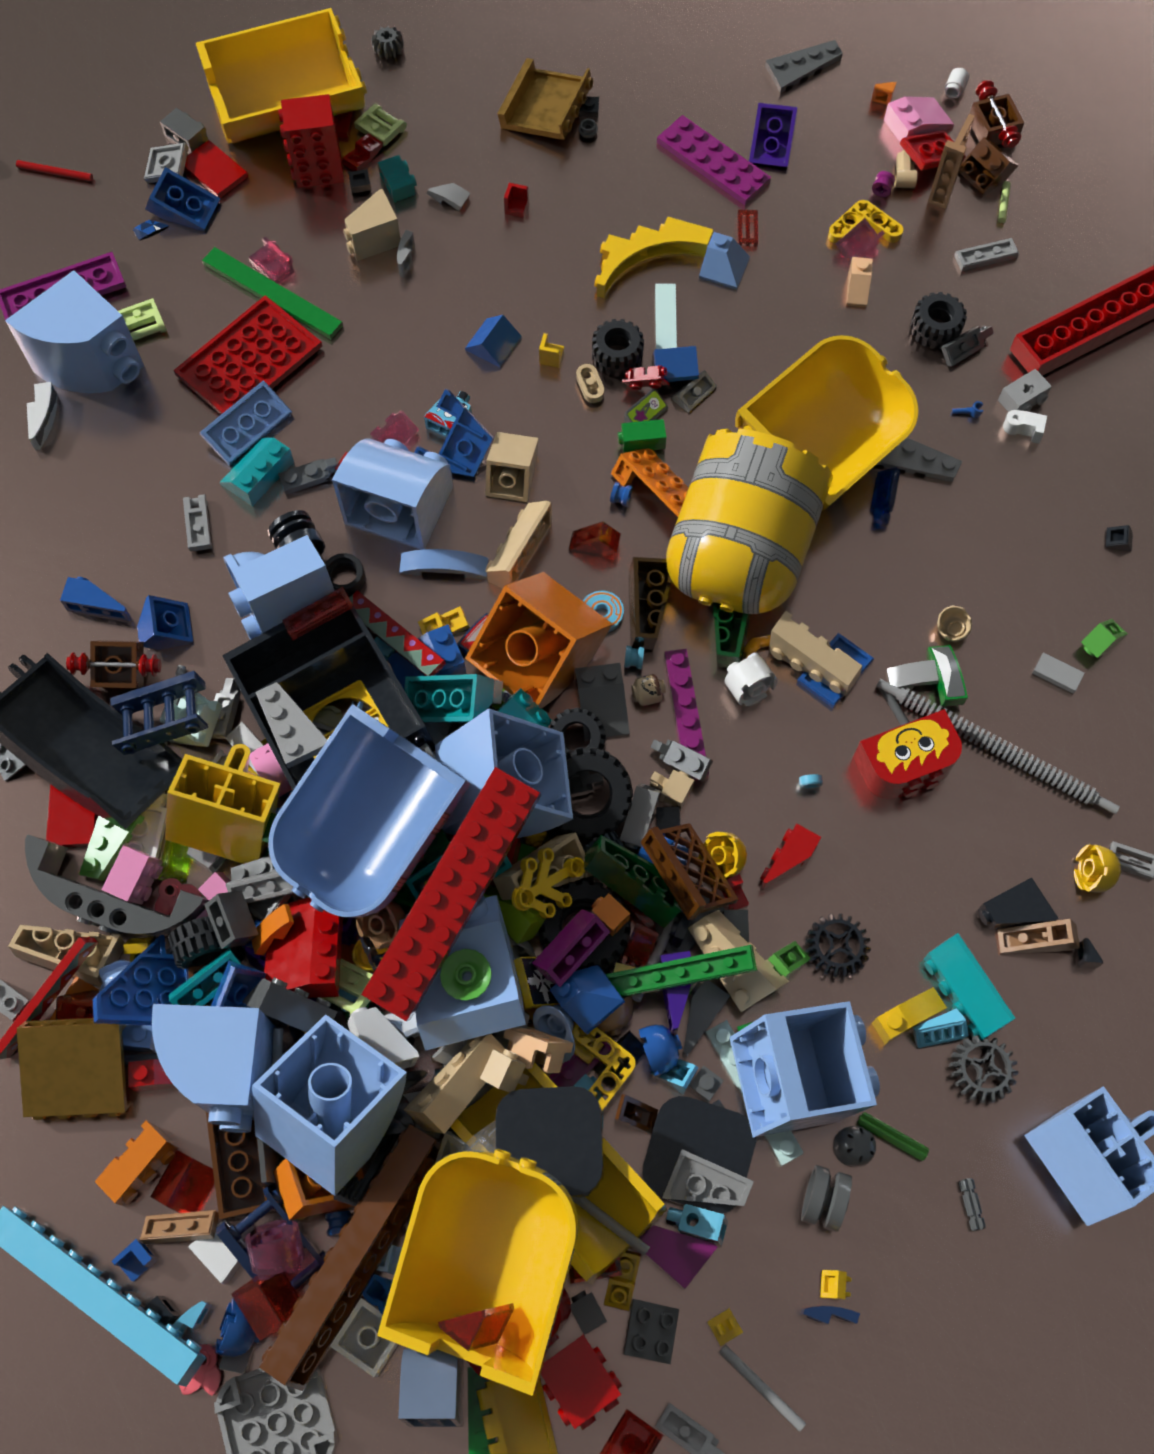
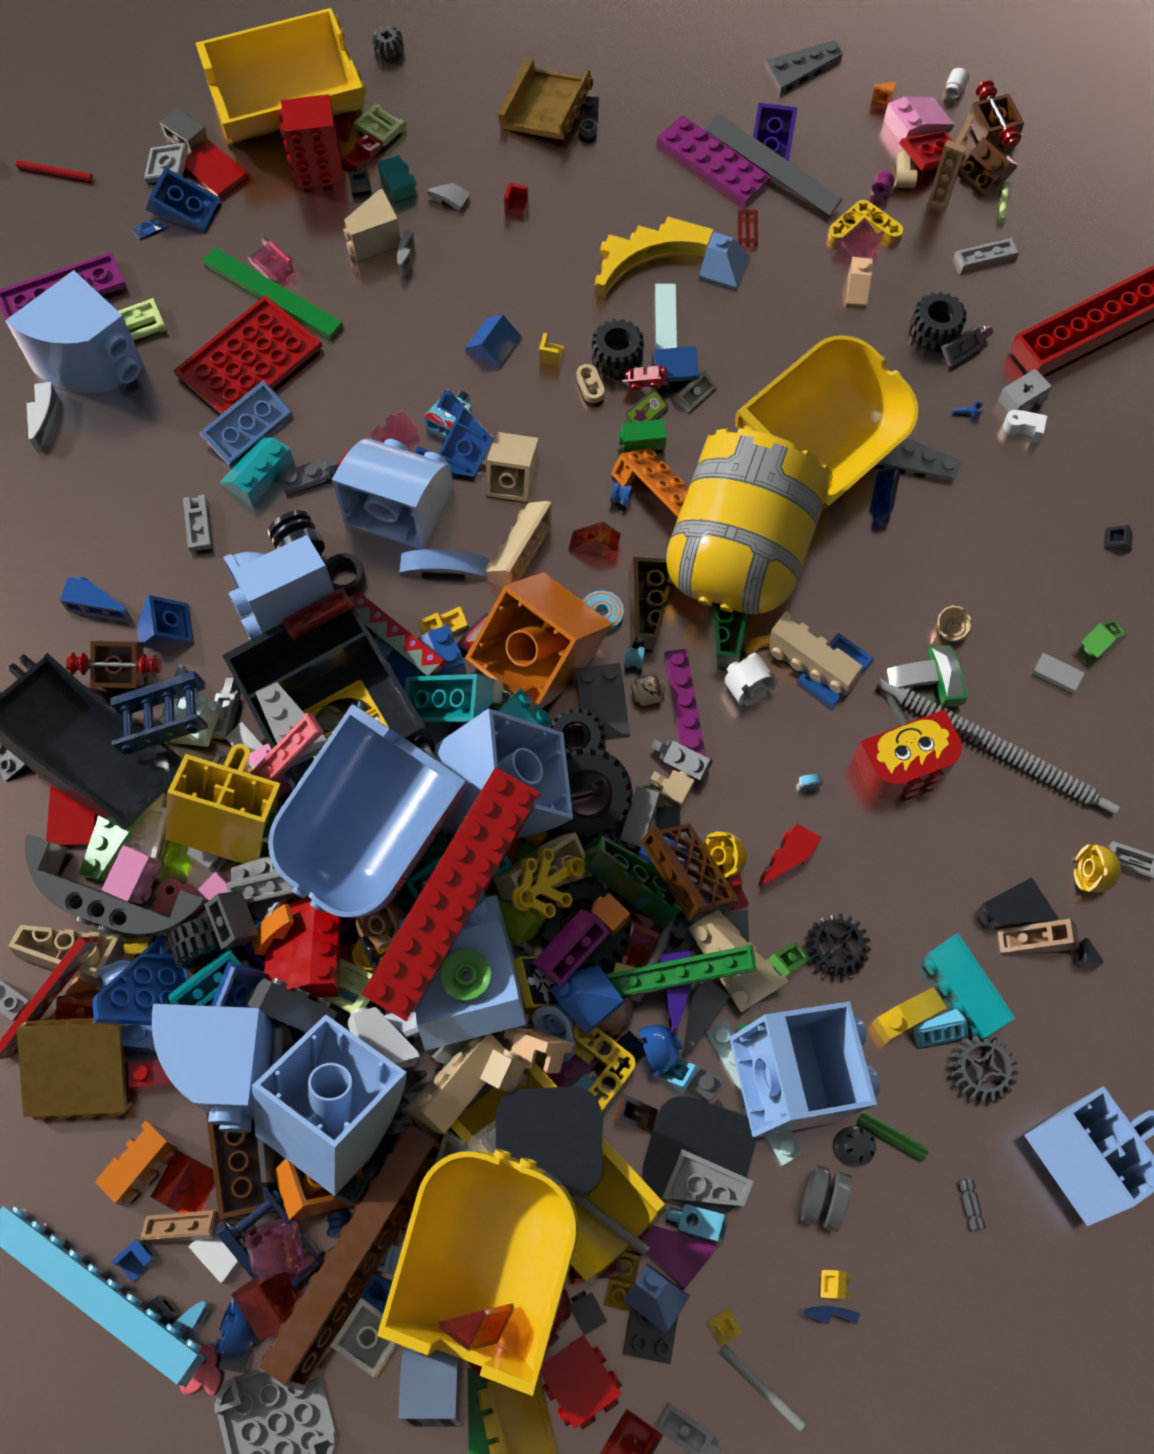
none -> coral tile [249,713,324,782]
none -> medium blue slope [623,1263,690,1333]
none -> dark grey tile [706,113,842,217]

